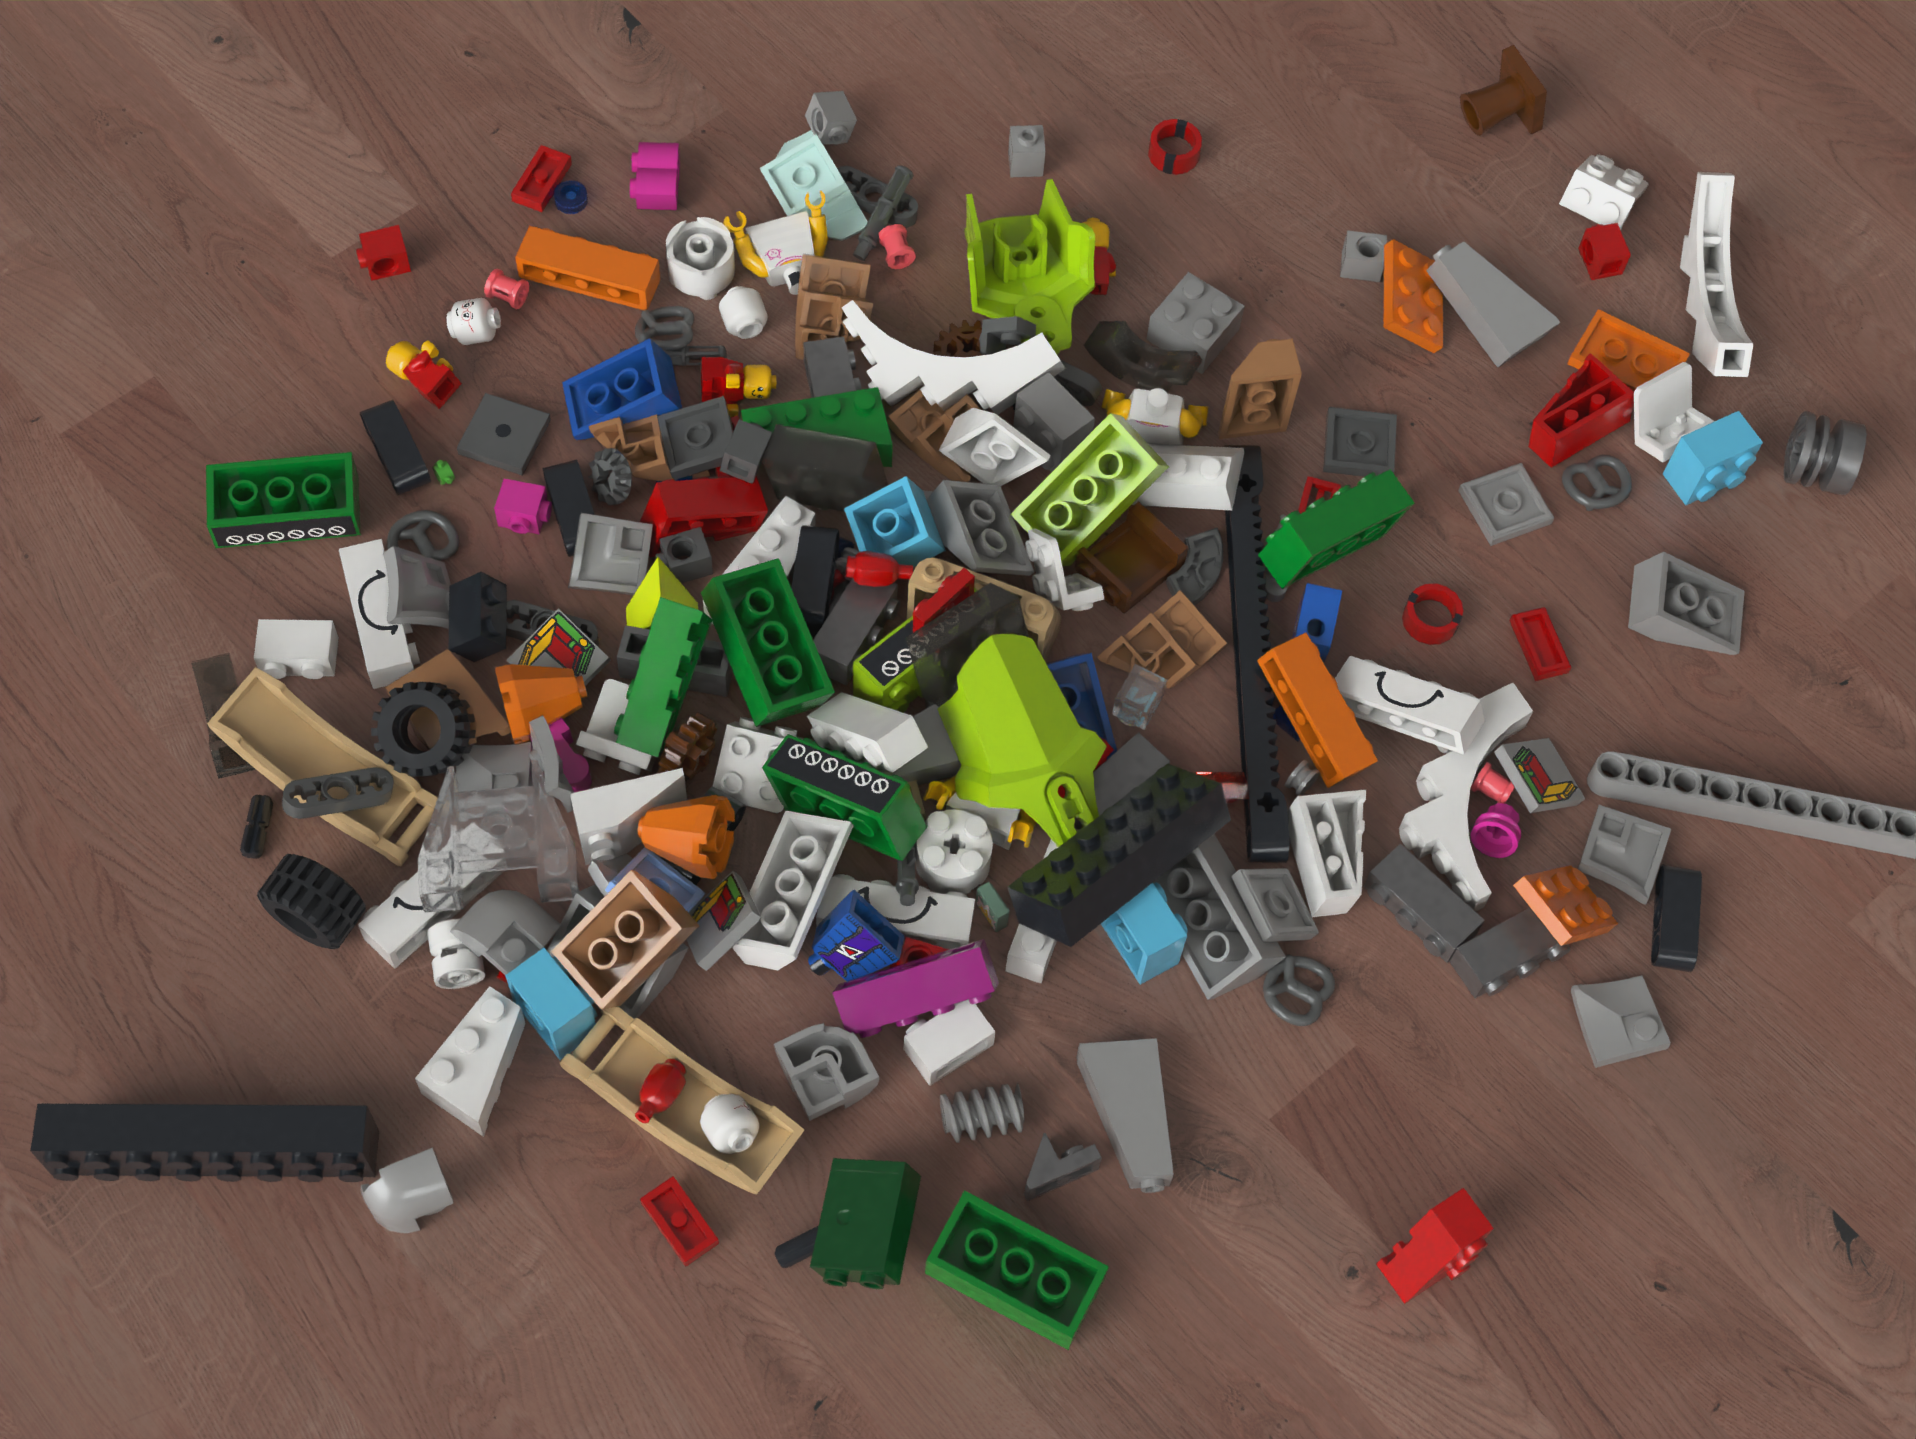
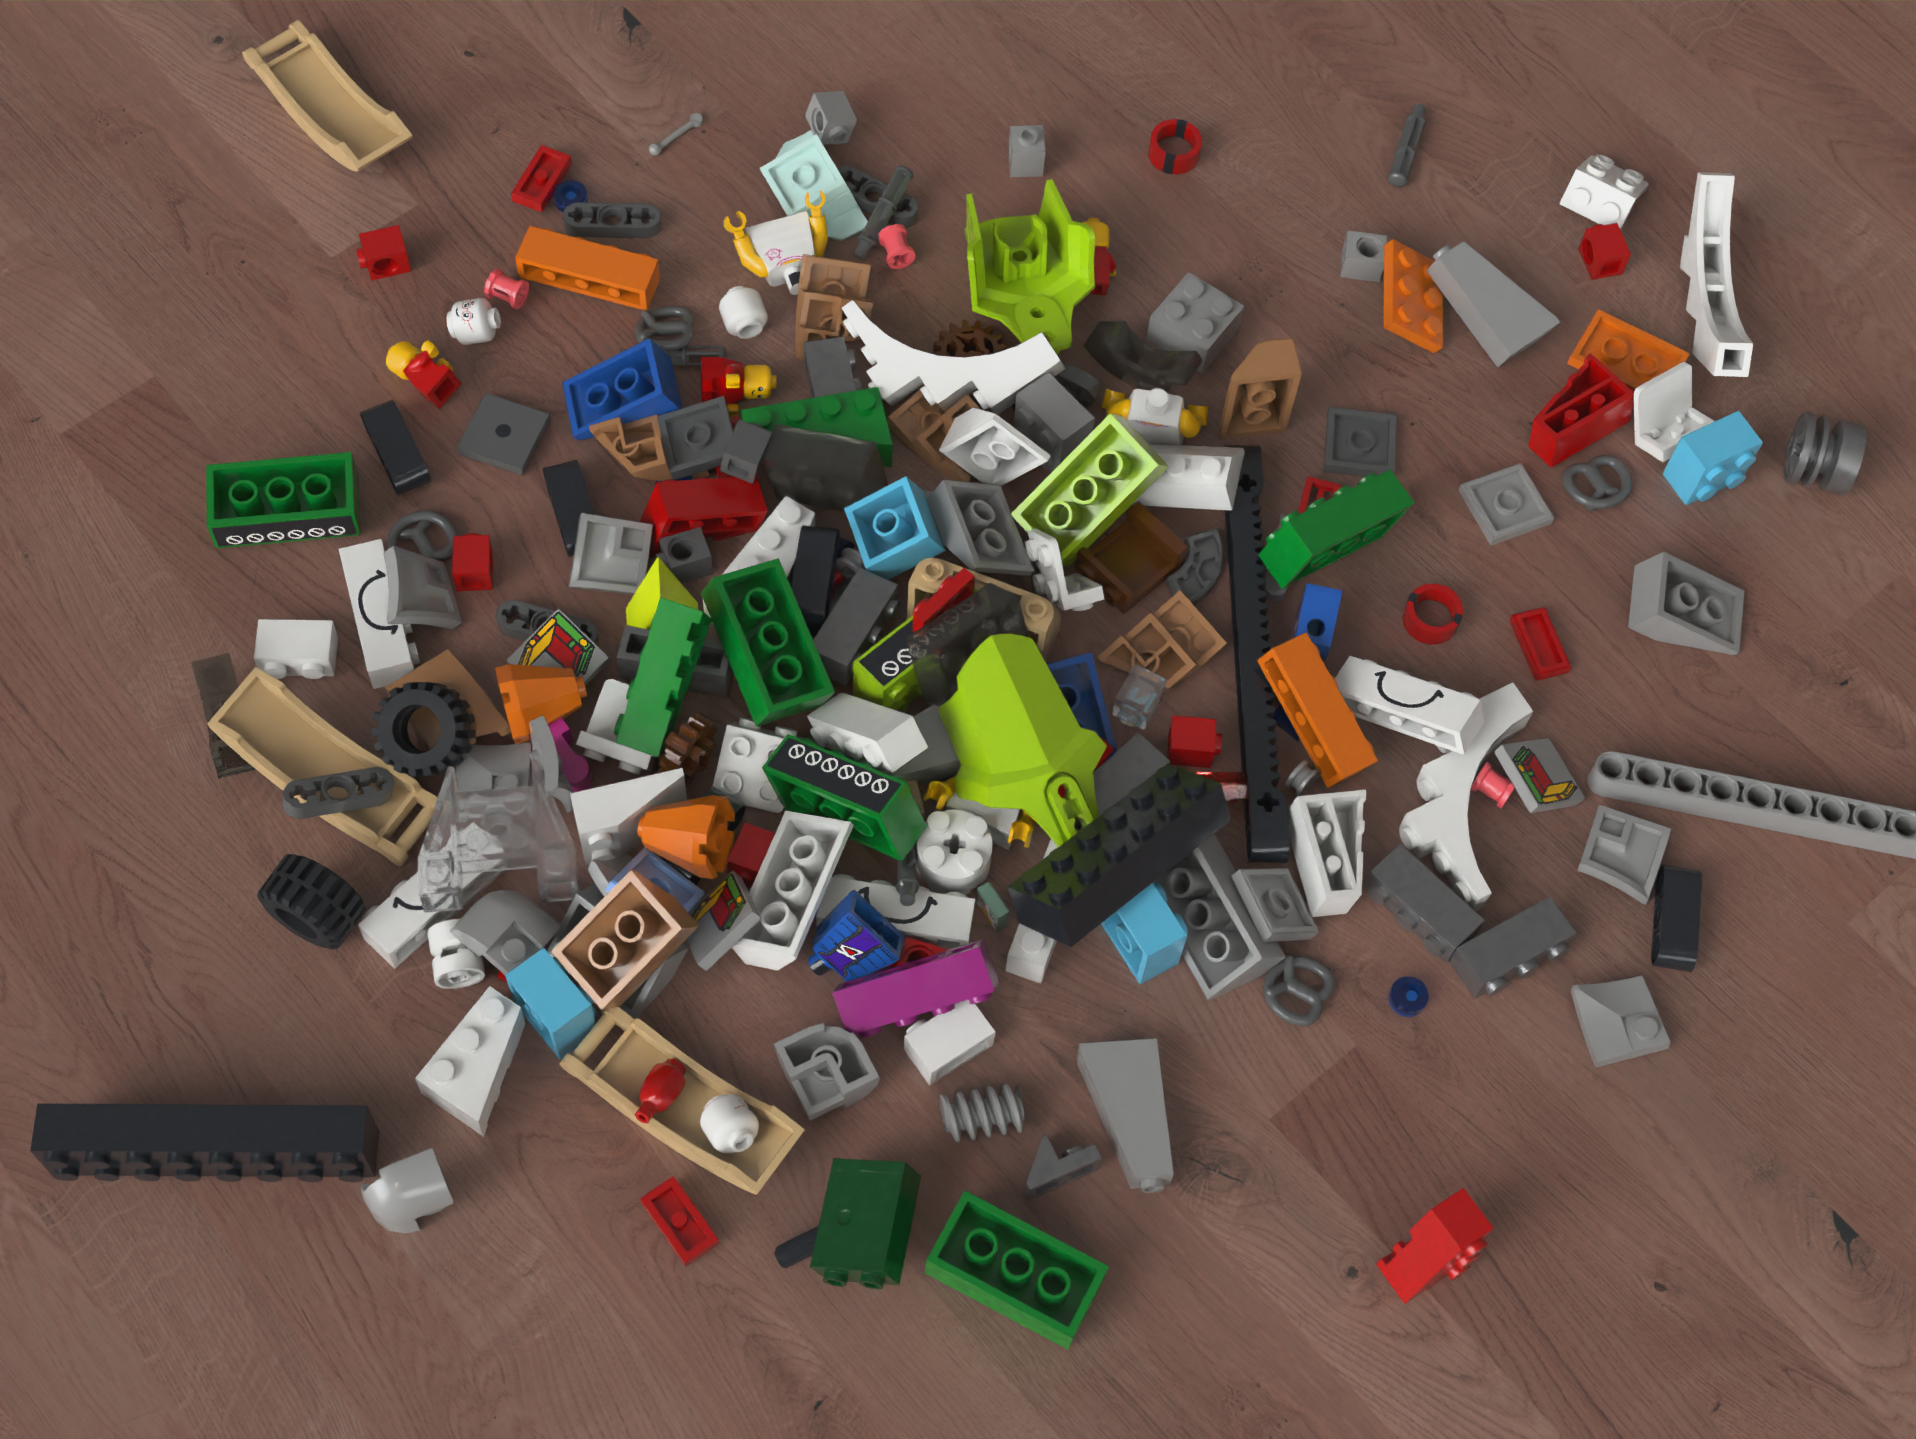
black piece [240,795,273,859] -> none
bright green piece [432,460,455,486] -> none
black brick [448,572,507,662] -> none
dark pink brick [494,478,552,534] -> none
dark grey gear [588,448,632,505] -> none
dark pink brick [630,142,680,210] -> none
white brick [666,217,735,300] -> none
red plant [846,551,913,587] -> none
dark grey bracket [979,316,1036,355] -> none
reddish brown plant [1460,44,1547,136] -> none
dark pink piece [1470,803,1522,858] -> none
orange plate [1513,865,1618,946] -> none
none -> tan windscreen [242,20,413,172]
none -> red brick [452,533,493,592]
none -> dark grey beam [563,203,661,238]
none -> light grey hinge [649,113,703,156]
none -> red brick [727,822,775,887]
none -> red brick [1167,715,1222,768]
none -> dark grey piece [1388,104,1426,187]
none -> clear blue tile [1388,976,1429,1017]

